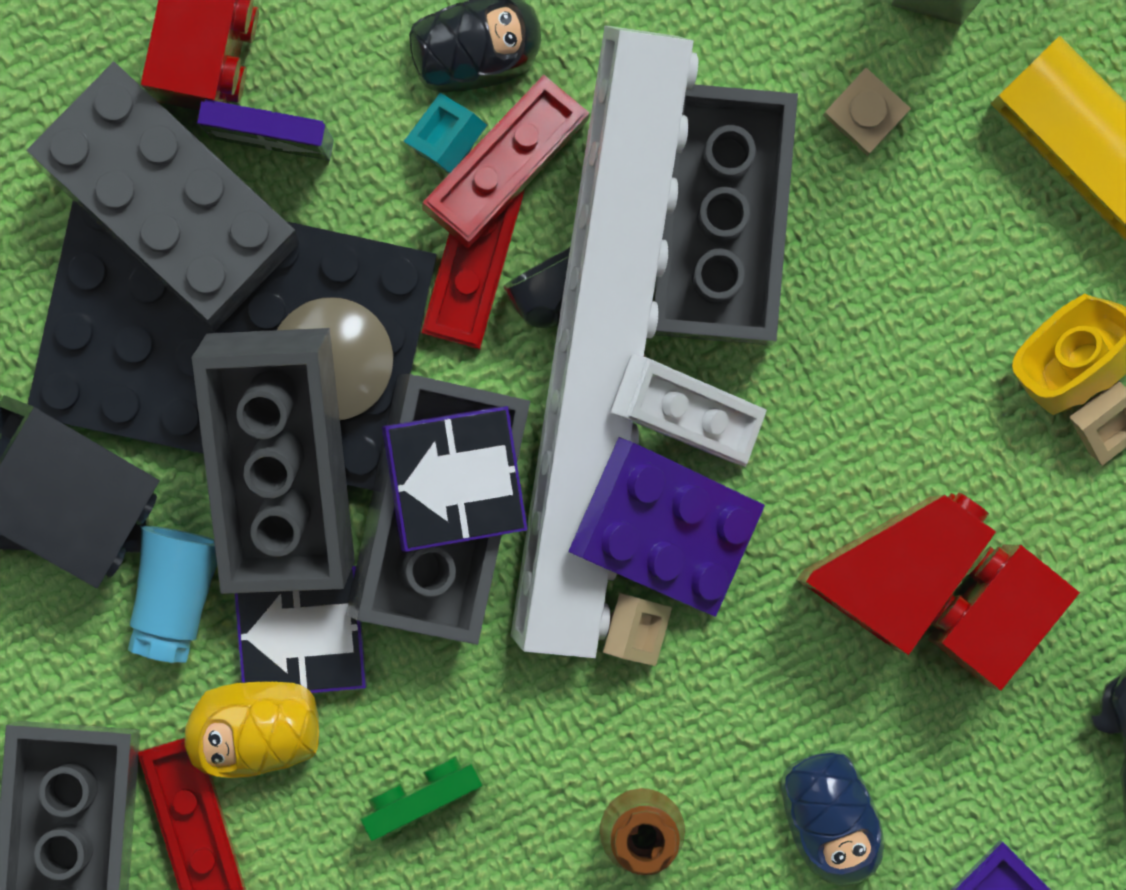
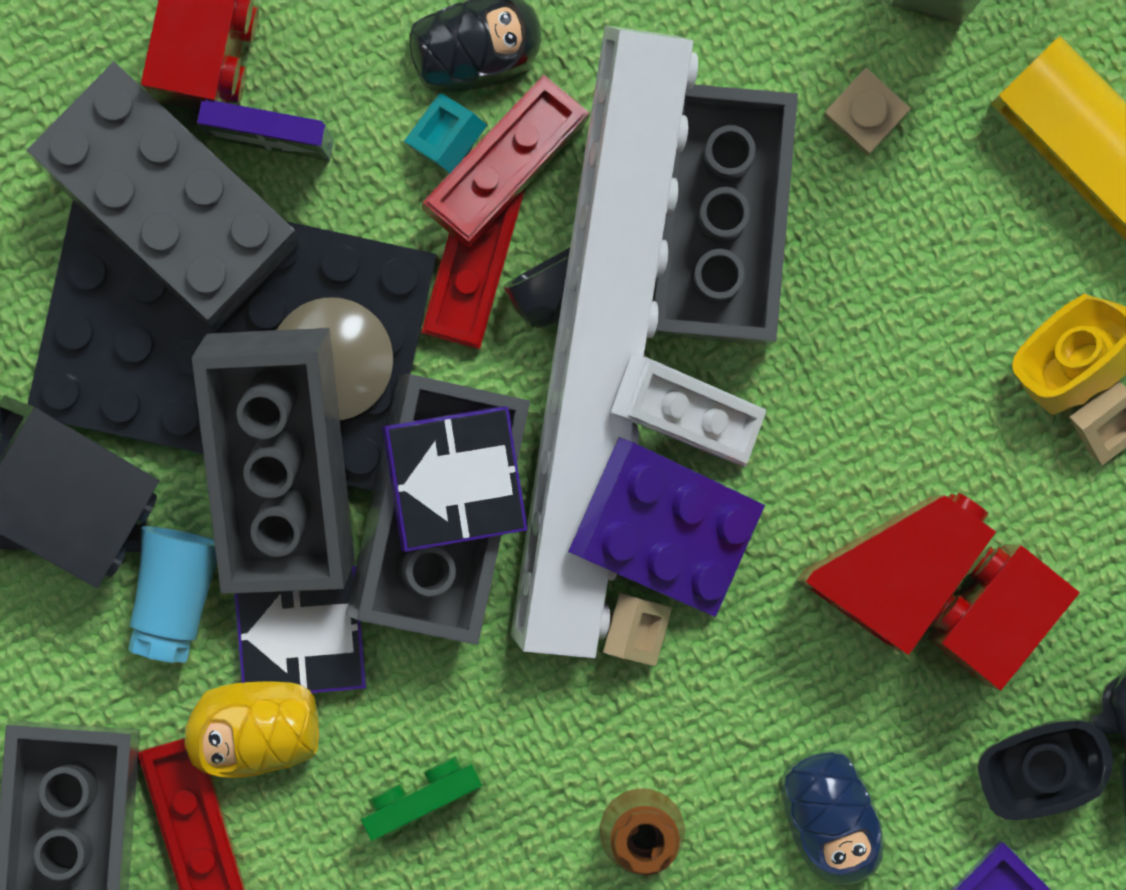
none -> black piece [977,718,1113,820]

